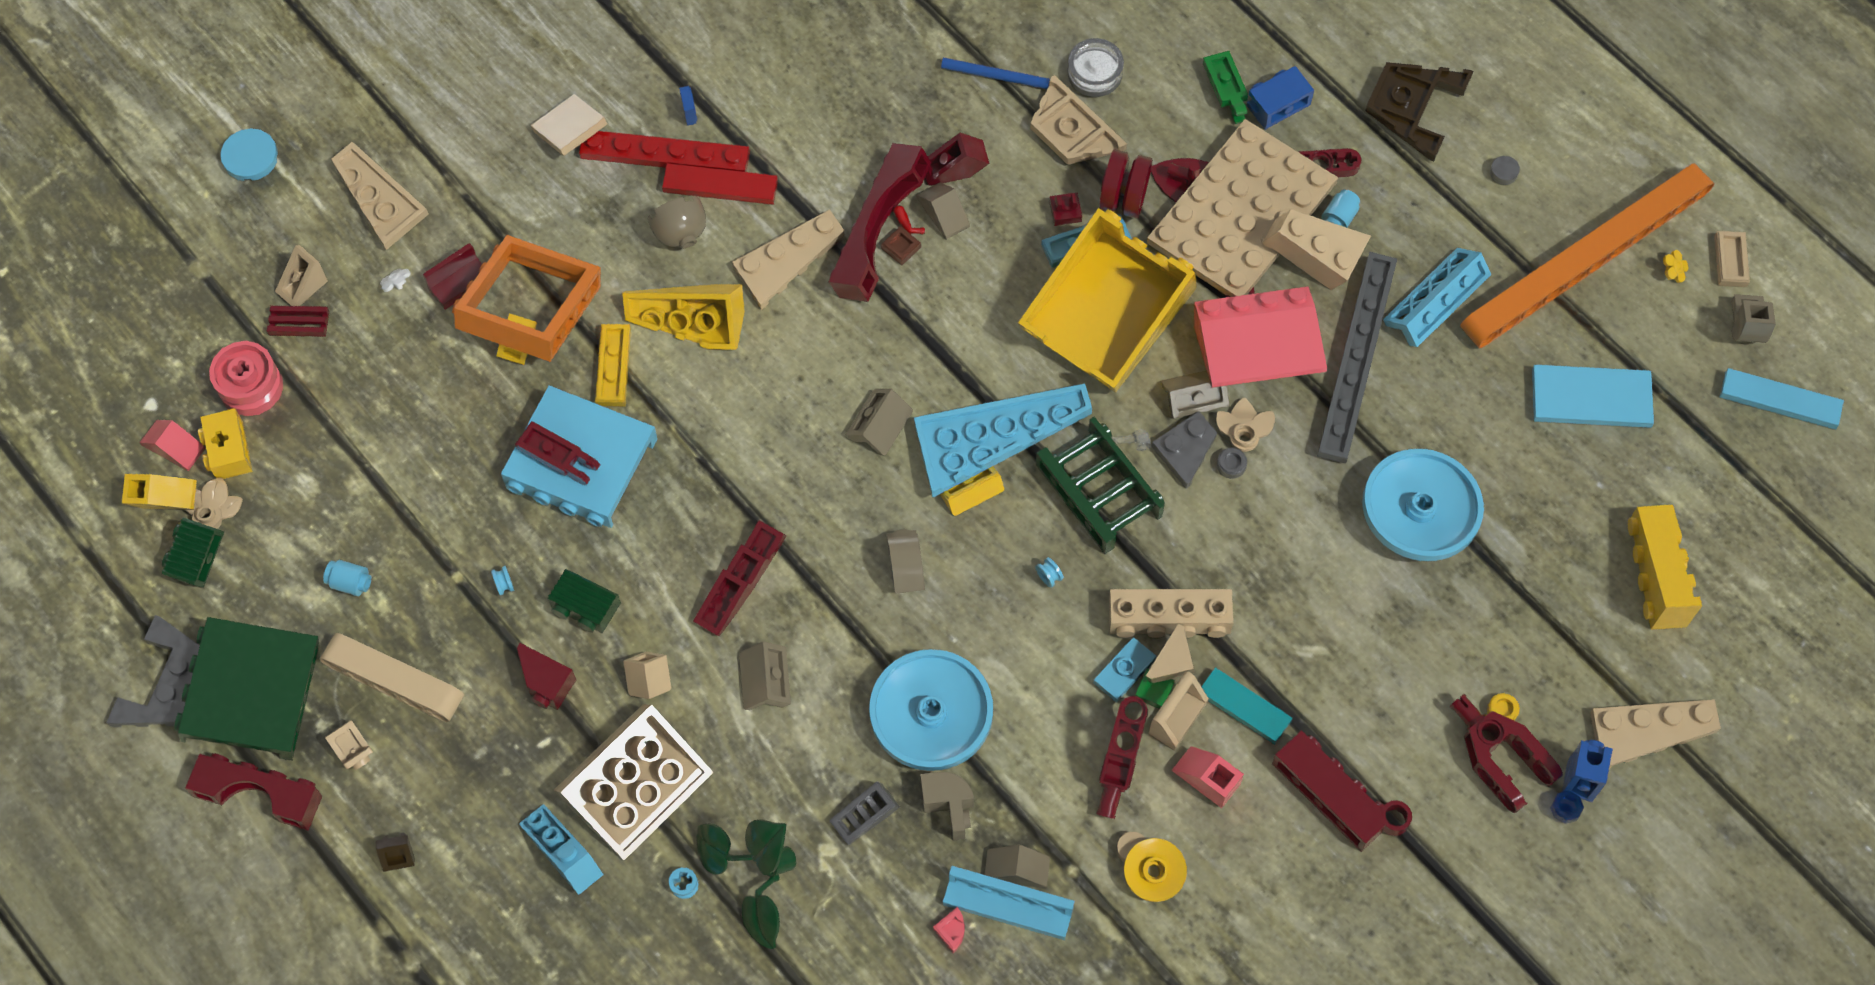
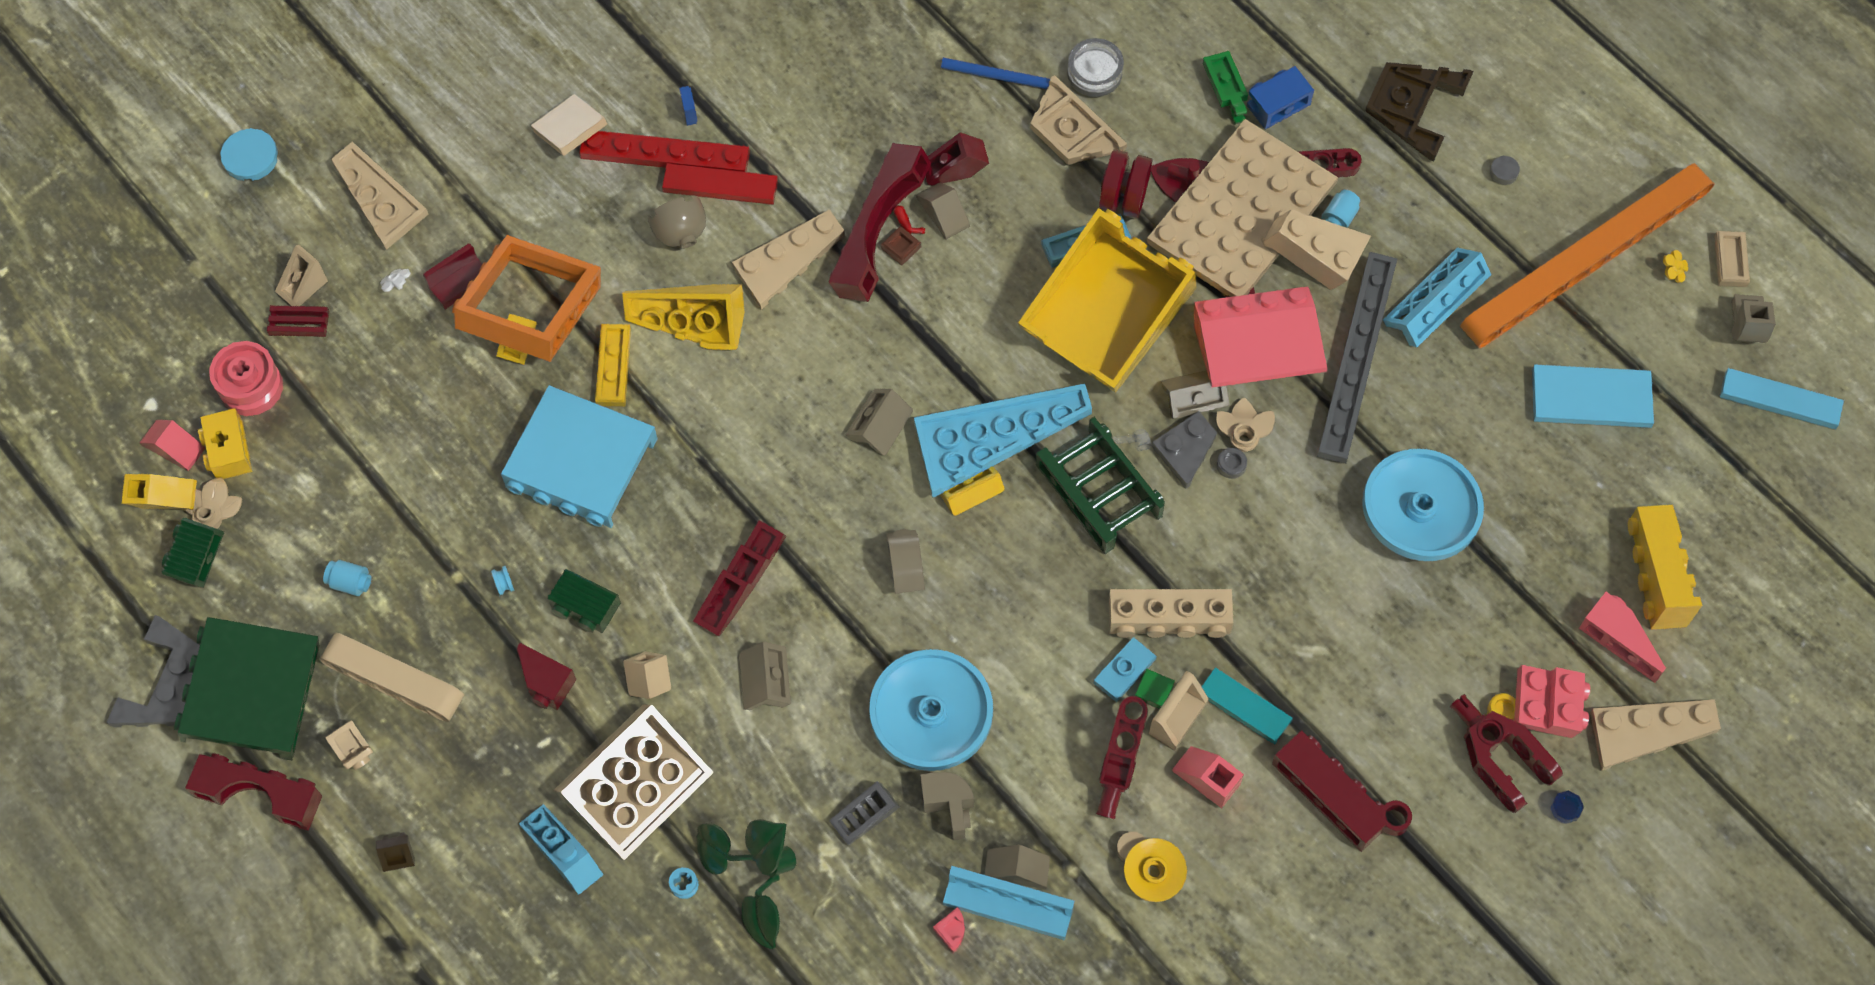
dark red hinge [515,421,600,485] -> none
medium azure bush [1035,557,1064,588] -> none
dark red tile [1049,192,1082,226] -> none
tan slope [1146,624,1195,683] -> none
blue brick [1561,740,1613,802] -> none
none -> coral plate [1514,665,1590,738]
none -> coral slope [1579,592,1666,683]

